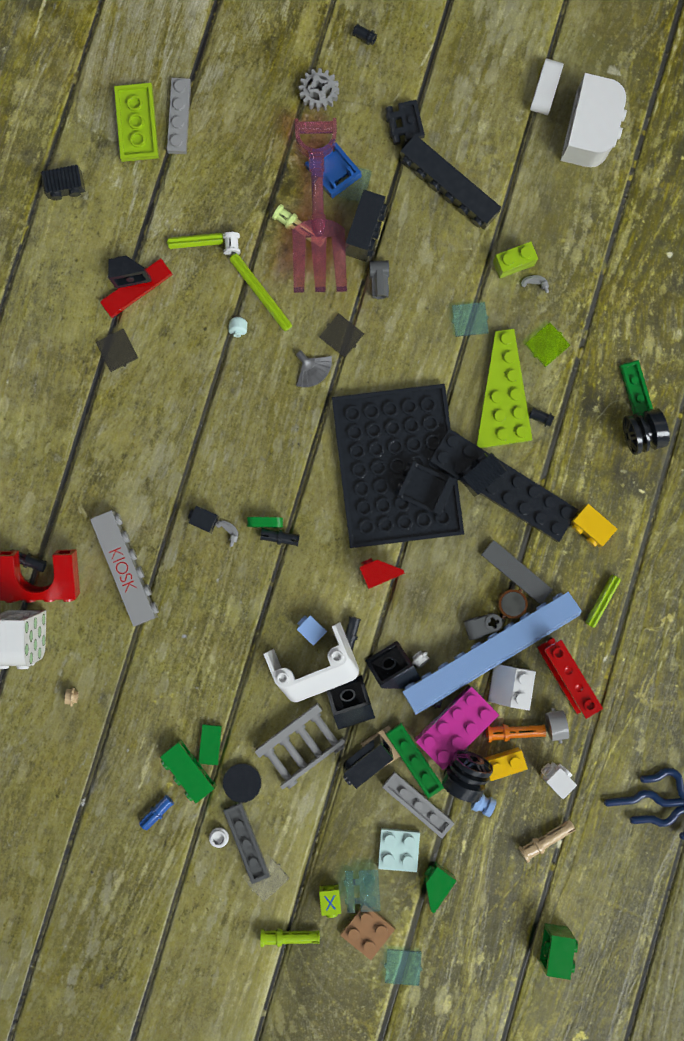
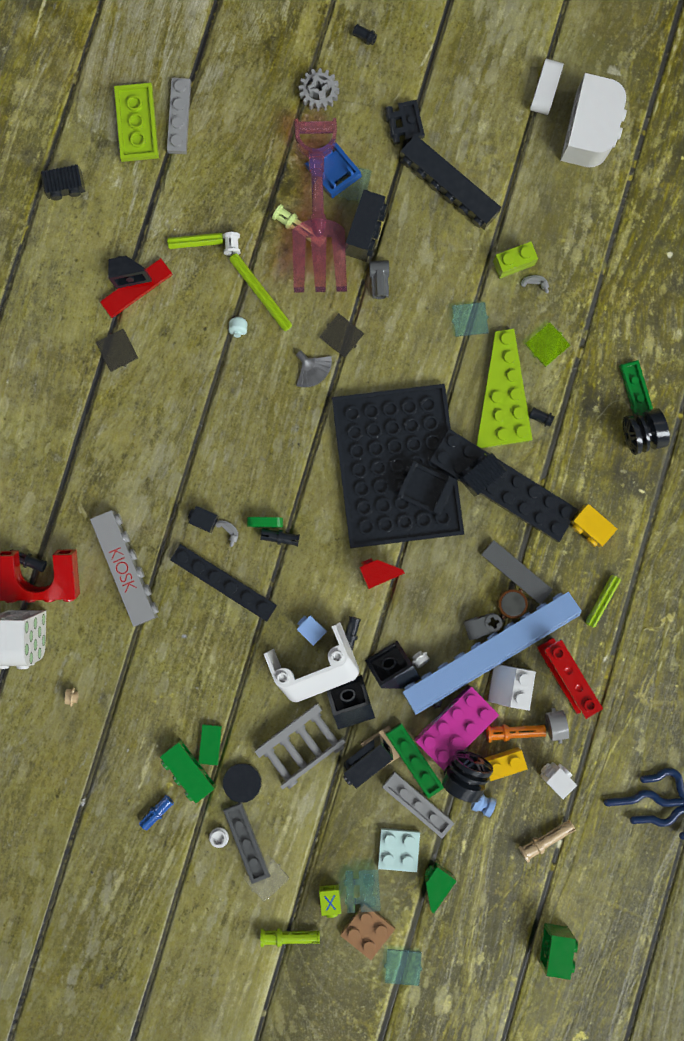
none -> black plate [170,544,278,622]

